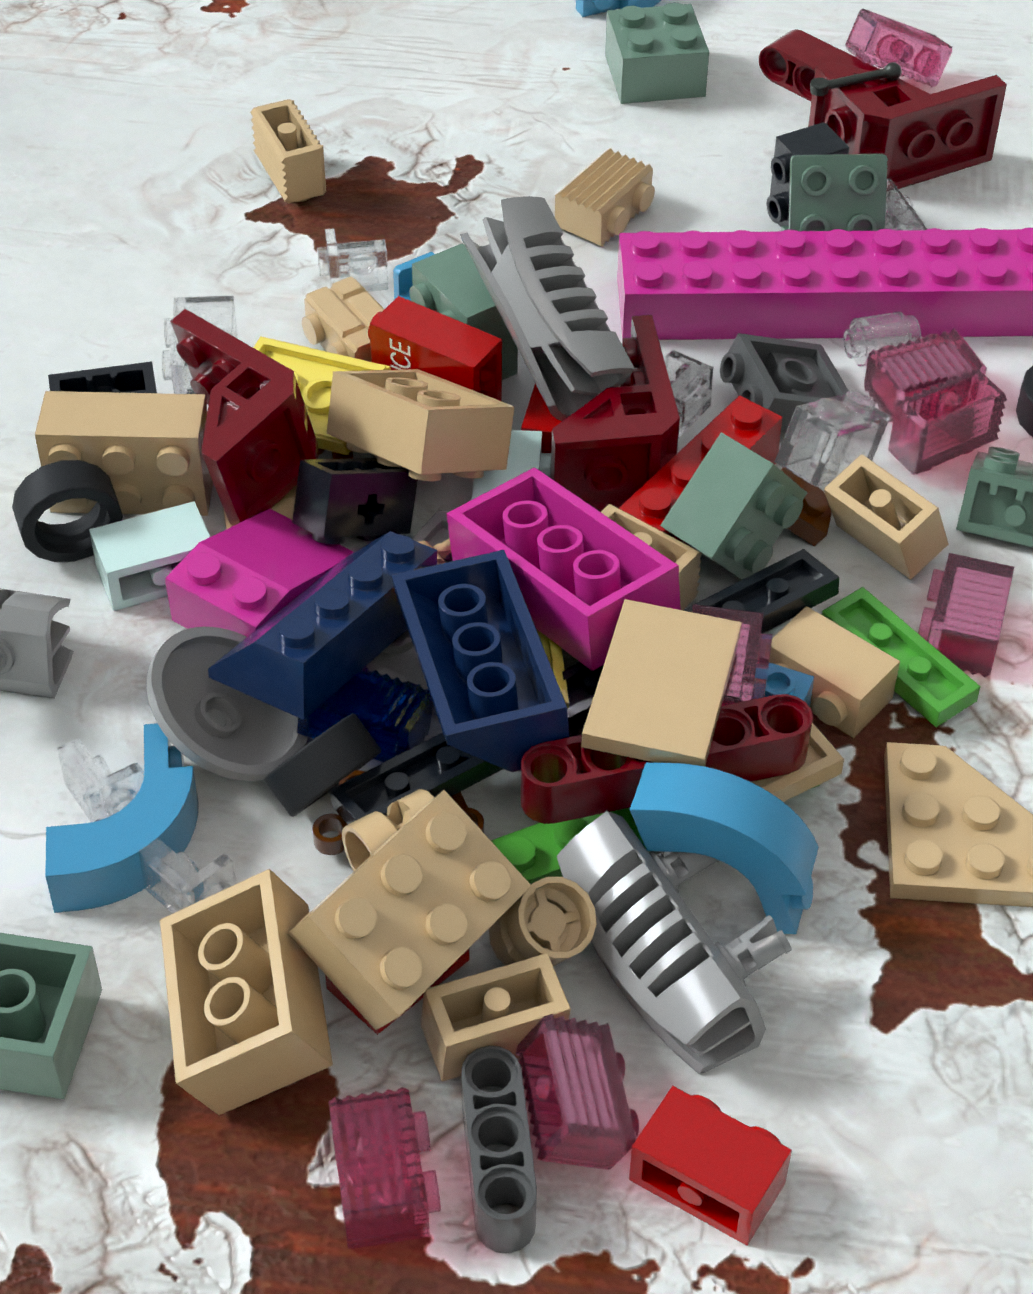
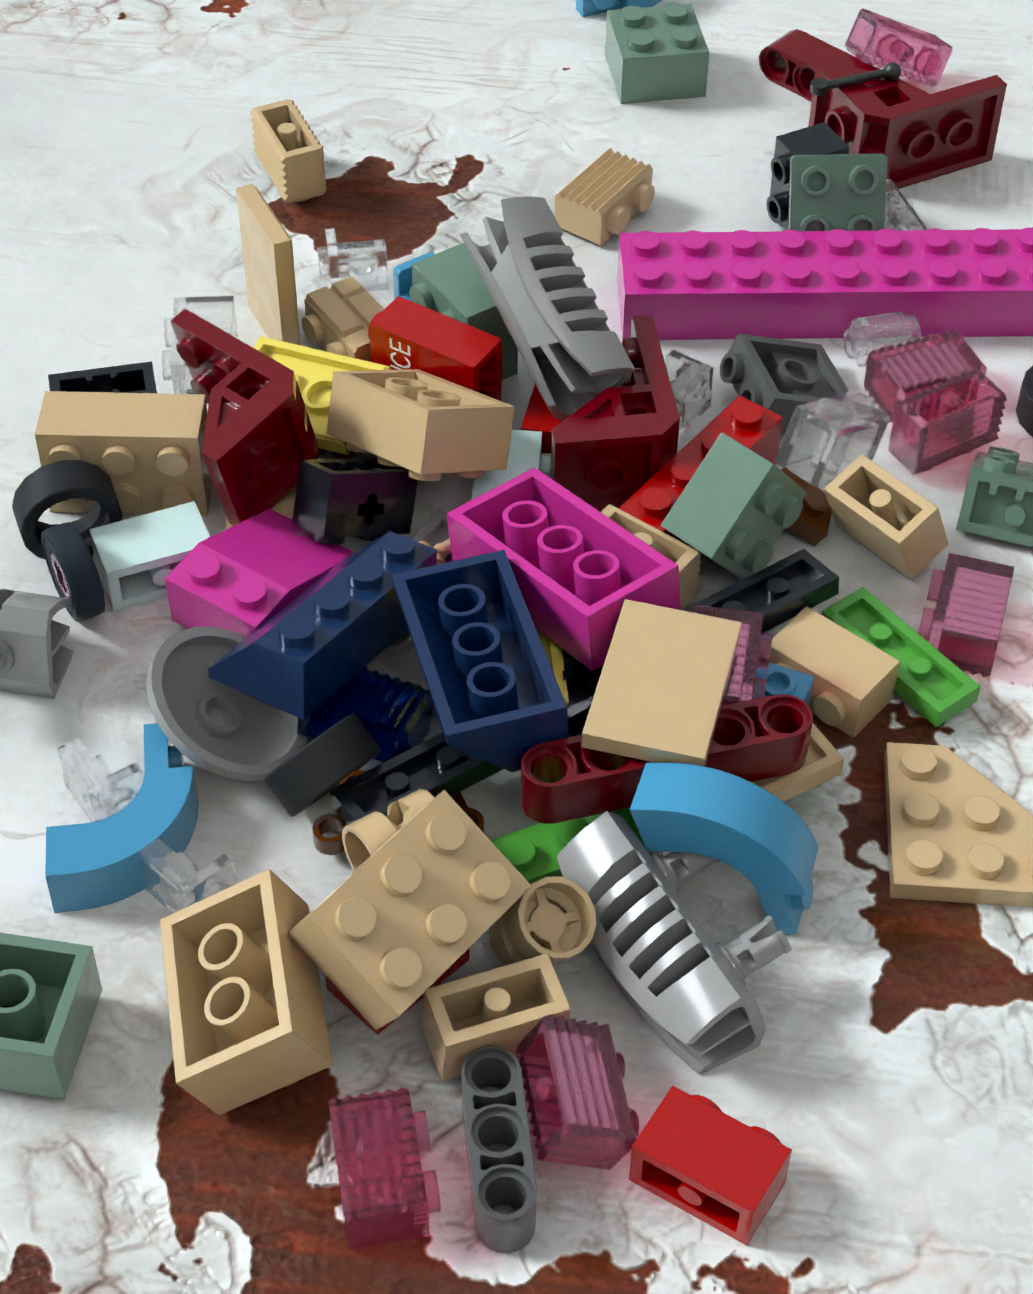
none -> black bush [42,522,105,621]
none -> tan tile [236,184,301,346]

